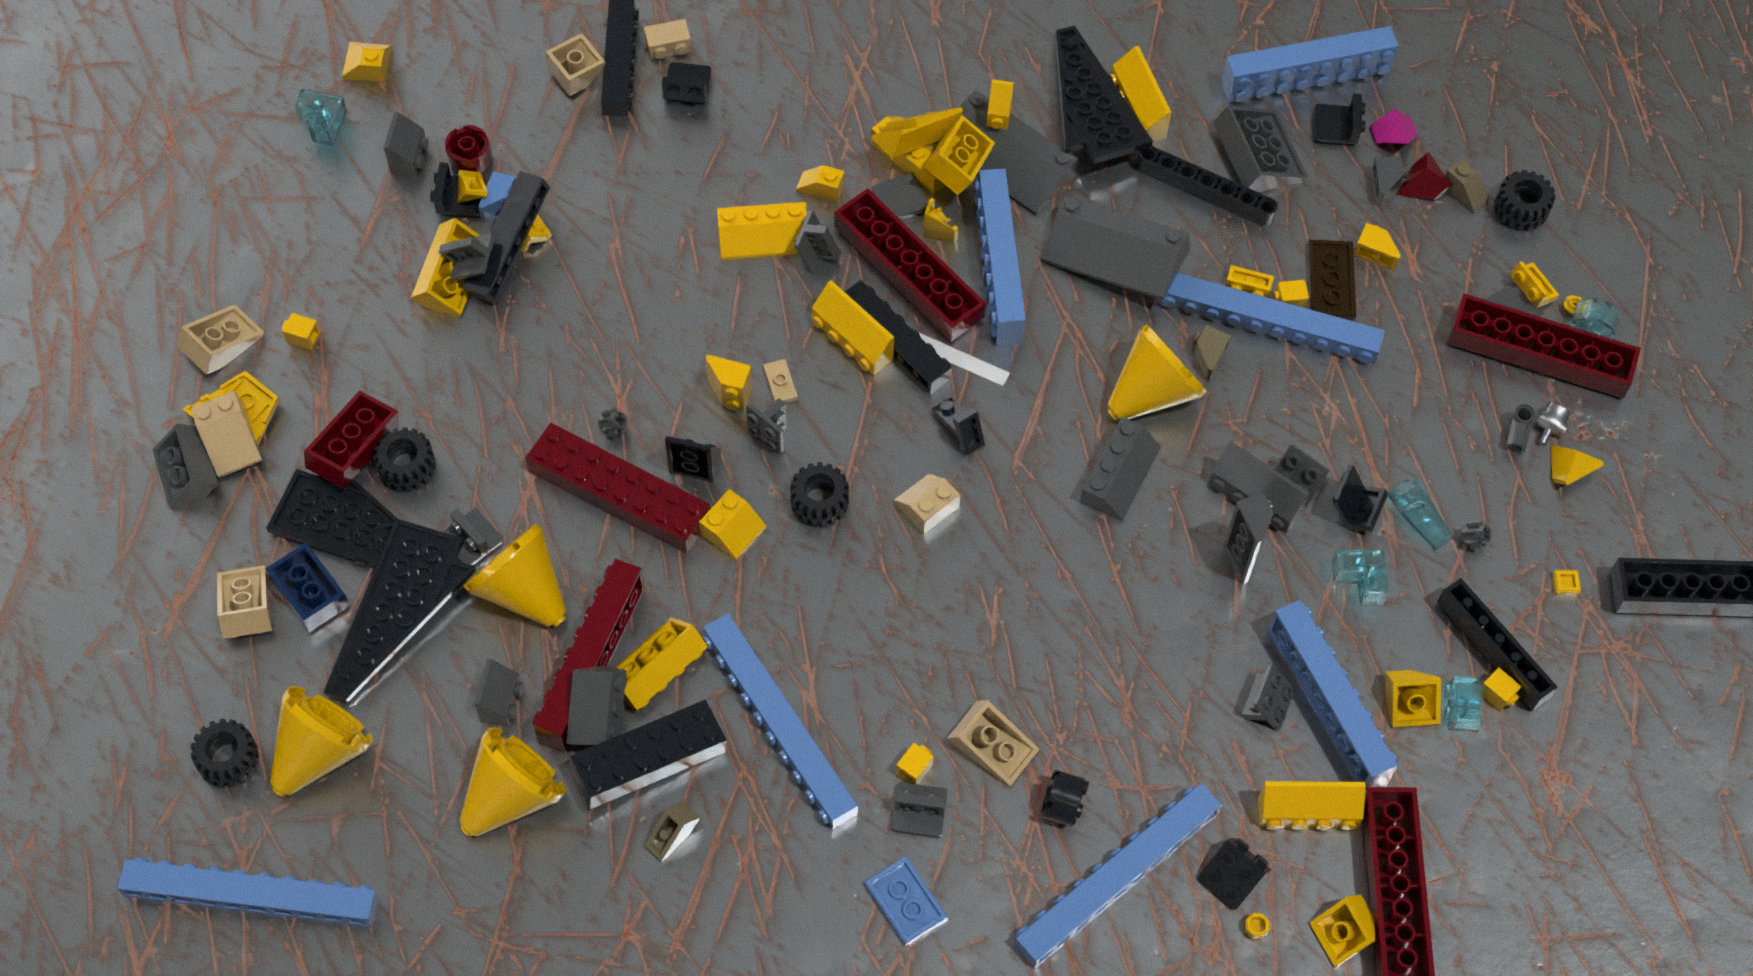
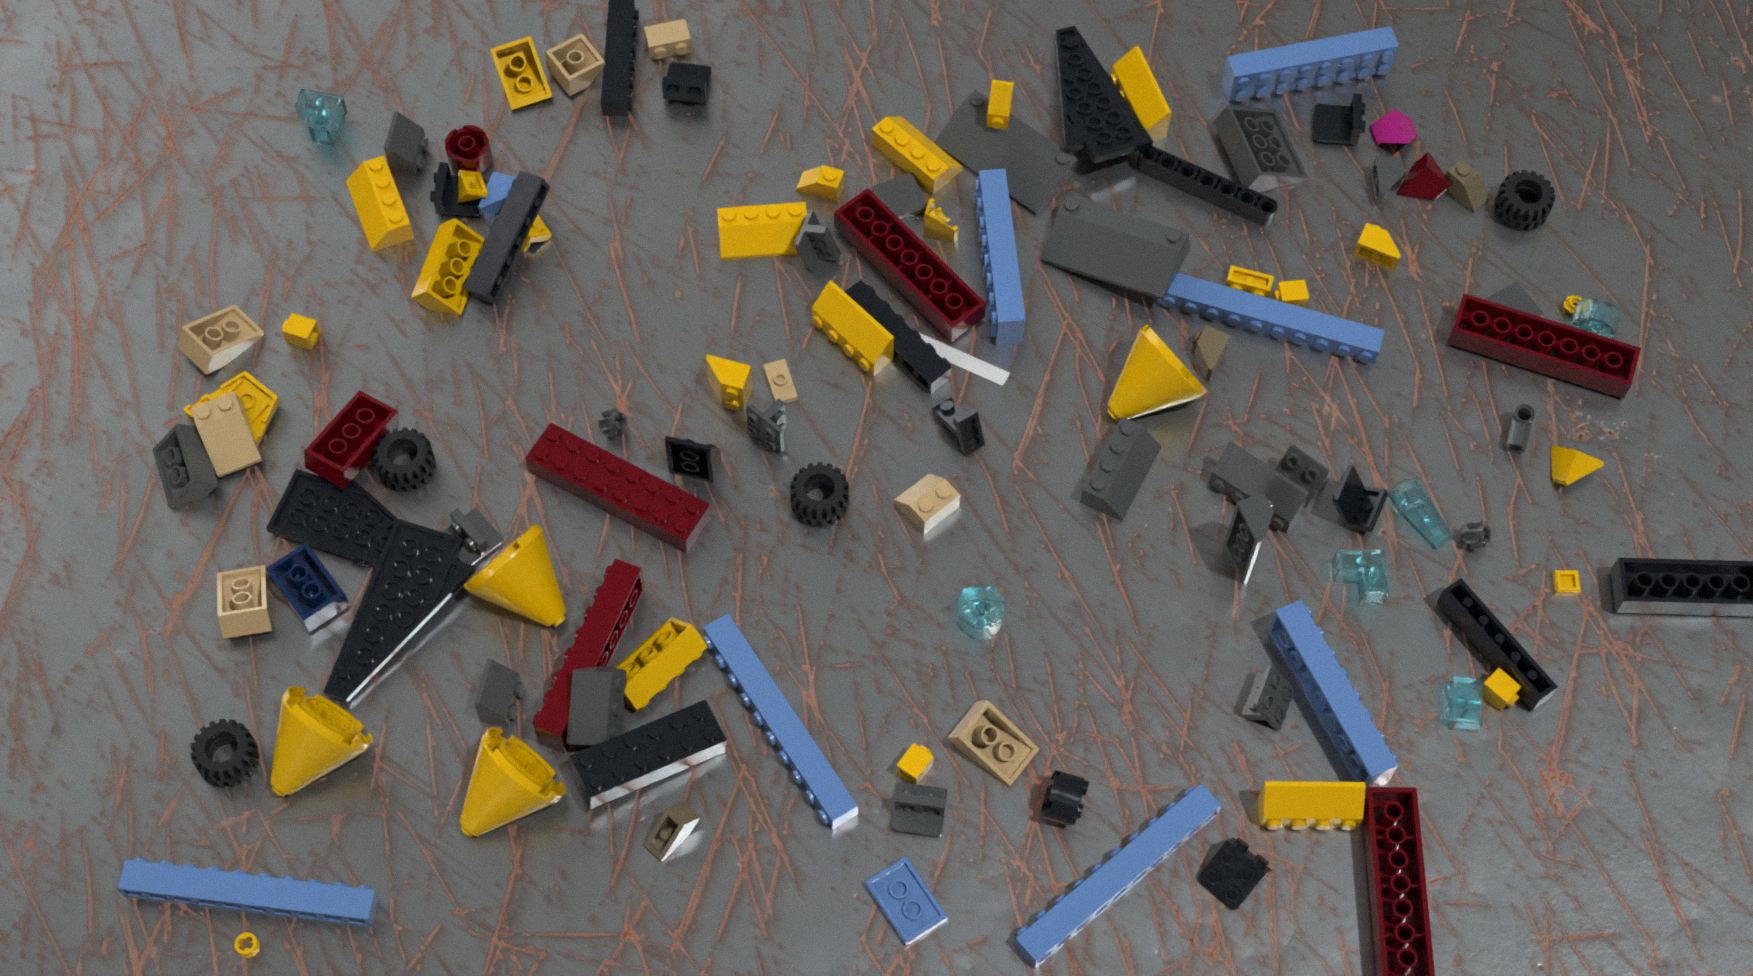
yellow slope [342,42,392,82] -> none
dark grey bracket [439,233,495,281] -> none
yellow slope [699,489,766,561] -> none
yellow slope [872,107,963,159] -> none
yellow brick [924,115,995,195] -> none
yellow tile [1245,913,1270,939] -> none
dark brown tile [1308,239,1356,321] -> none
yellow slope [1309,895,1375,967] -> none
yellow slope [1385,670,1441,728] -> none
yellow bracket [1510,261,1559,308] -> none
flat silver piece [1535,402,1571,446] -> none
none -> yellow bush [234,932,260,958]
none -> yellow slope [346,155,414,252]
none -> yellow slope [490,36,553,111]
none -> clear light blue brick [956,584,1006,640]

